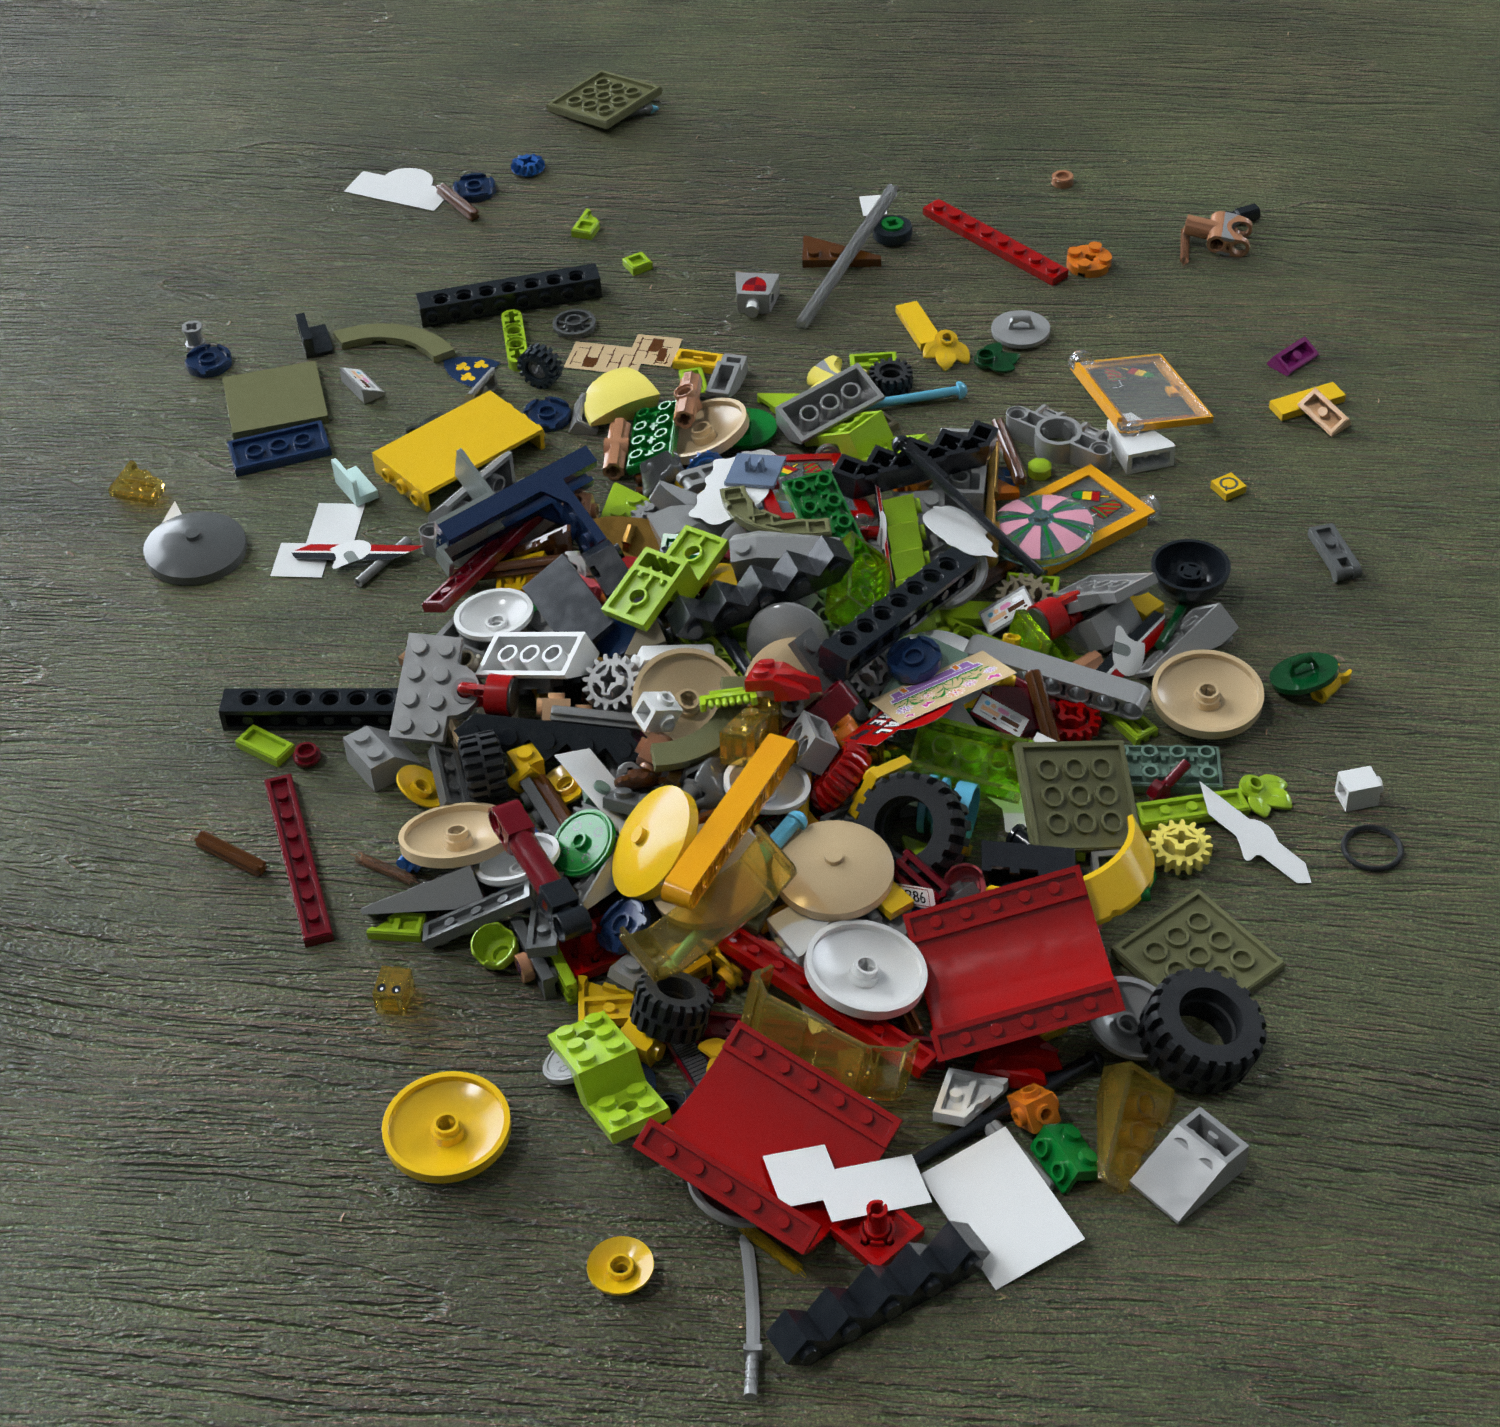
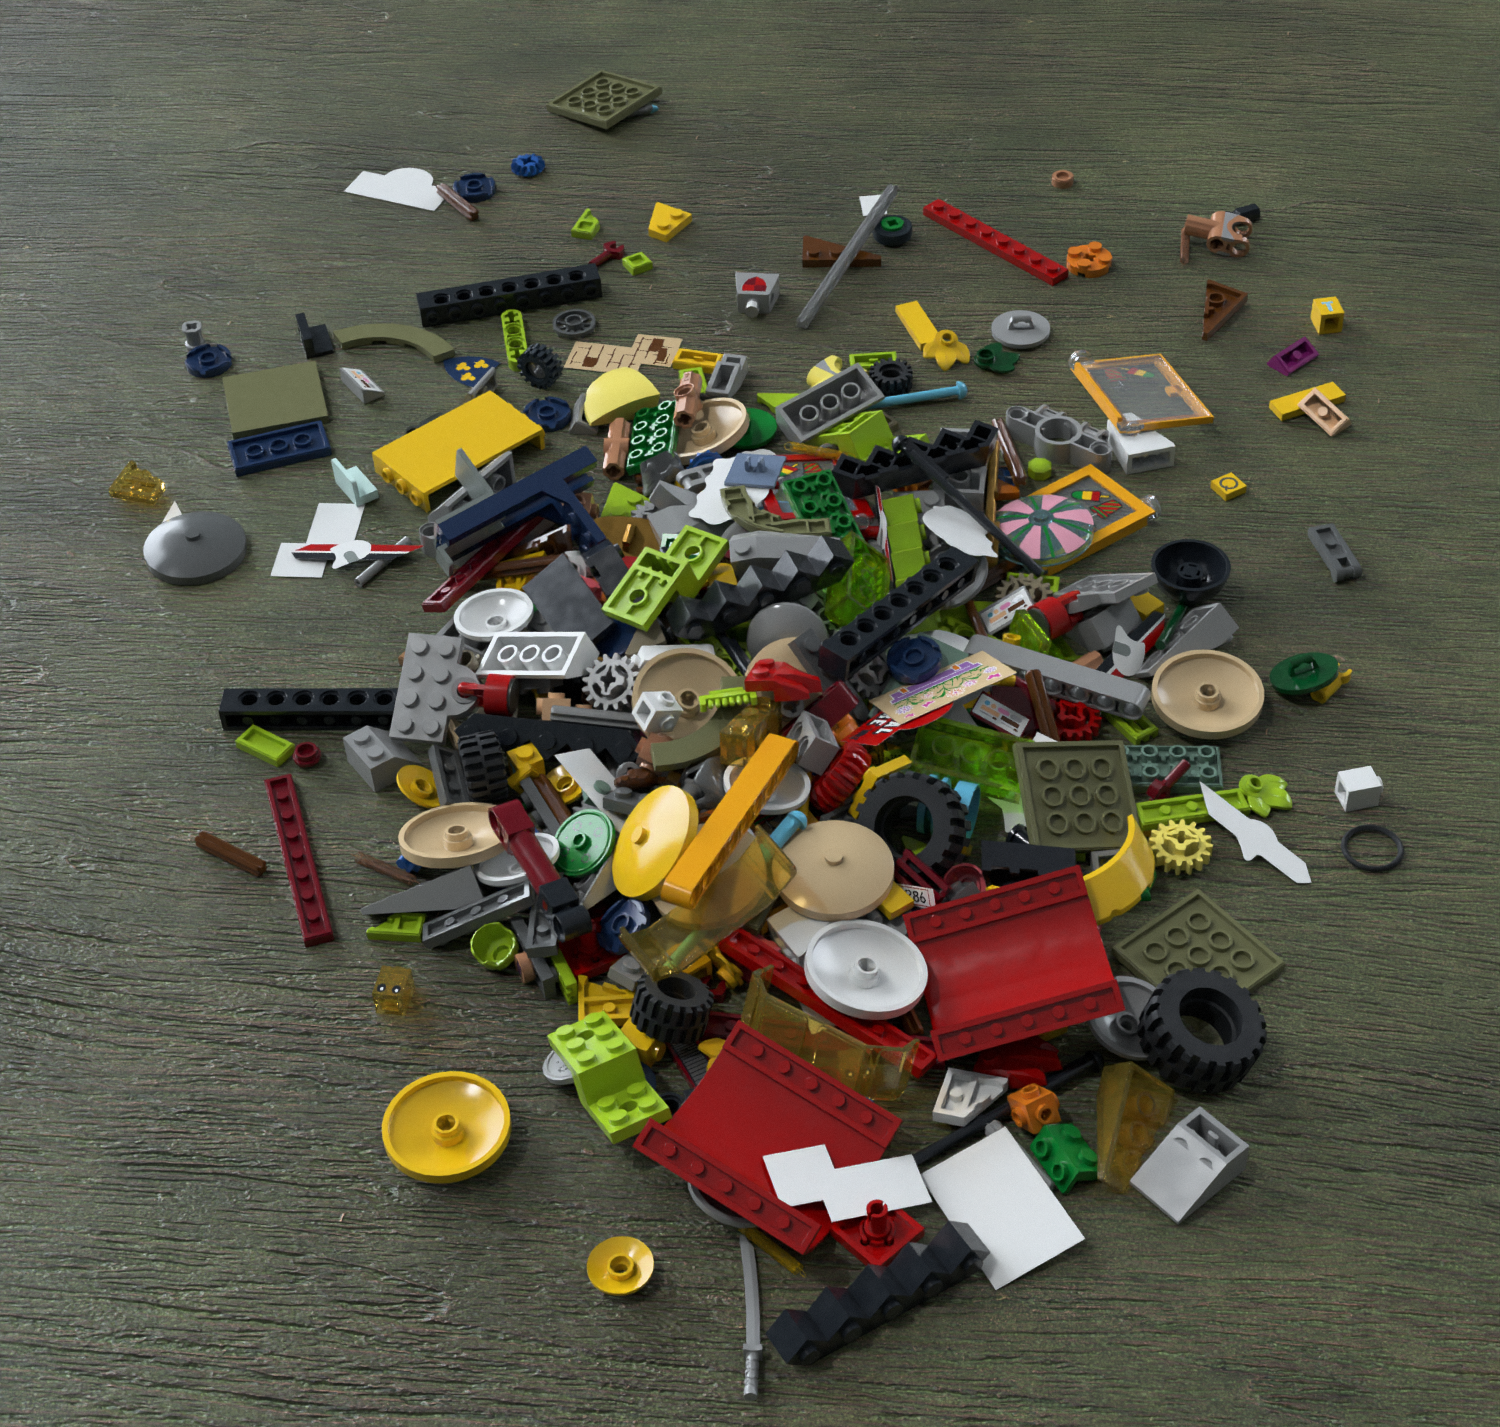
none -> dark red bar [588,241,625,267]
none -> yellow wing [648,202,692,243]
none -> yellow piece [784,442,855,460]
none -> reddish brown piece [963,599,988,637]
none -> reddish brown wing [1202,279,1248,341]
none -> yellow brick [1310,296,1345,335]

